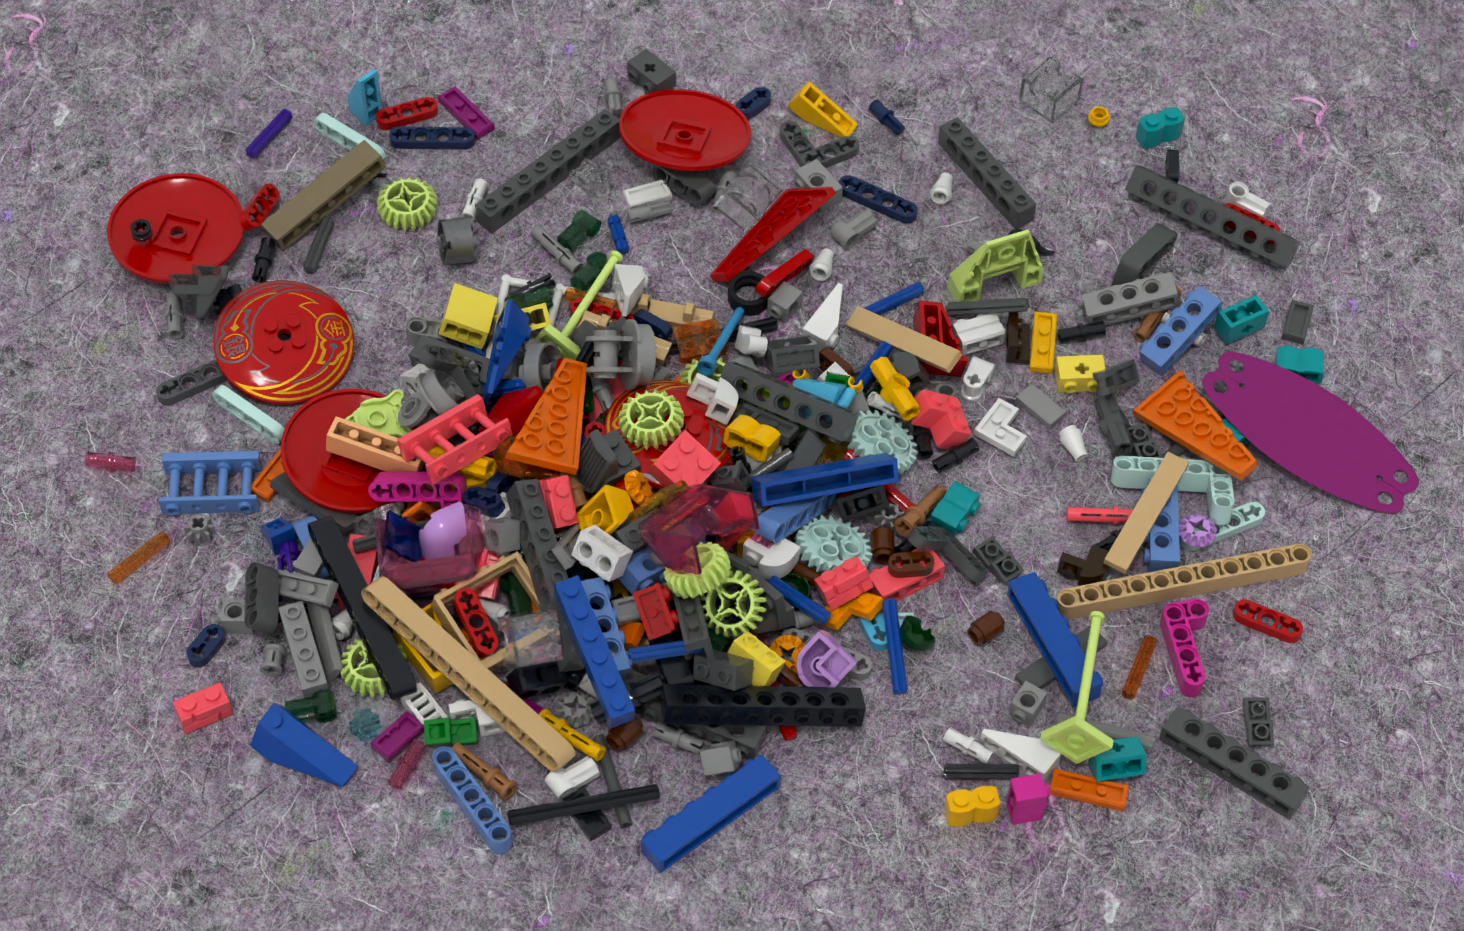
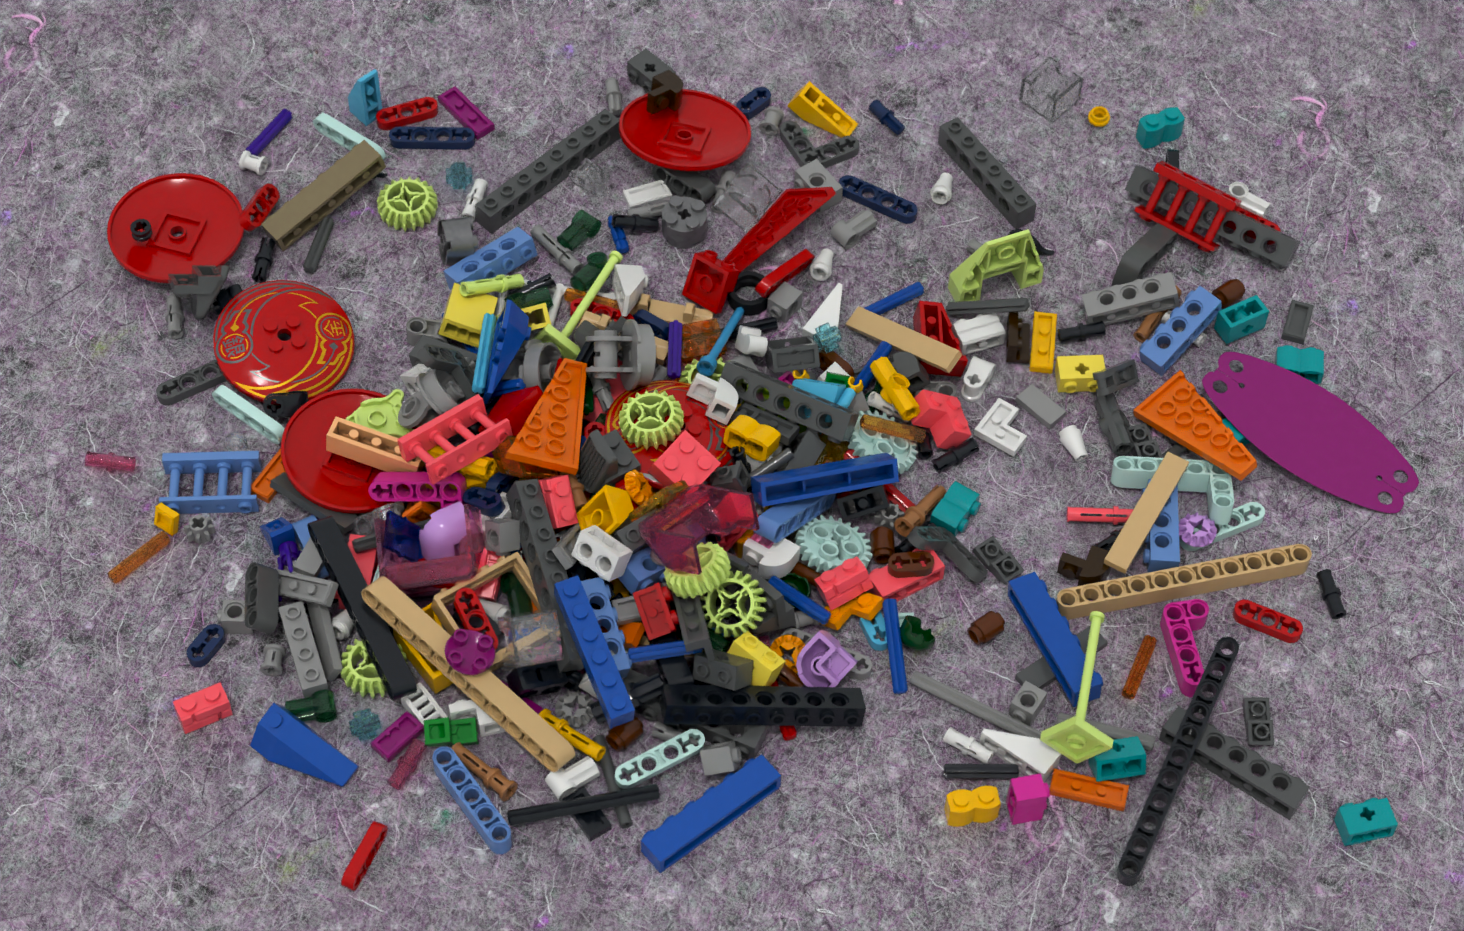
none -> yellow tile [154,503,180,536]
none -> white bush [239,150,268,176]
none -> black piece [263,391,308,417]
none -> red beam [341,821,388,891]
none -> medium blue brick [443,227,537,290]
none -> magenta dish [444,629,495,675]
none -> clear light blue gear [446,162,472,189]
none -> yellowish green pin [459,274,524,297]
none -> medium azure axle [472,313,496,394]
none -> black pin [612,214,659,232]
none -> light aqua beam [615,729,705,789]
none -> dark brown brick [646,70,683,115]
none -> flat silver brick [662,196,707,249]
none -> dark purple axle [667,320,683,380]
none -> red plate [682,250,740,314]
none -> light grey bush [759,106,784,136]
none -> clear light blue gear [813,323,842,353]
none -> clear orange axle [860,414,926,443]
none -> light grey axle [910,671,1041,739]
none -> black beam [1117,636,1239,886]
none -> red fence [1134,161,1242,252]
none -> reddish brown brick [1212,279,1245,309]
none -> black pin [1316,569,1347,619]
none -> teal brick [1334,798,1398,846]

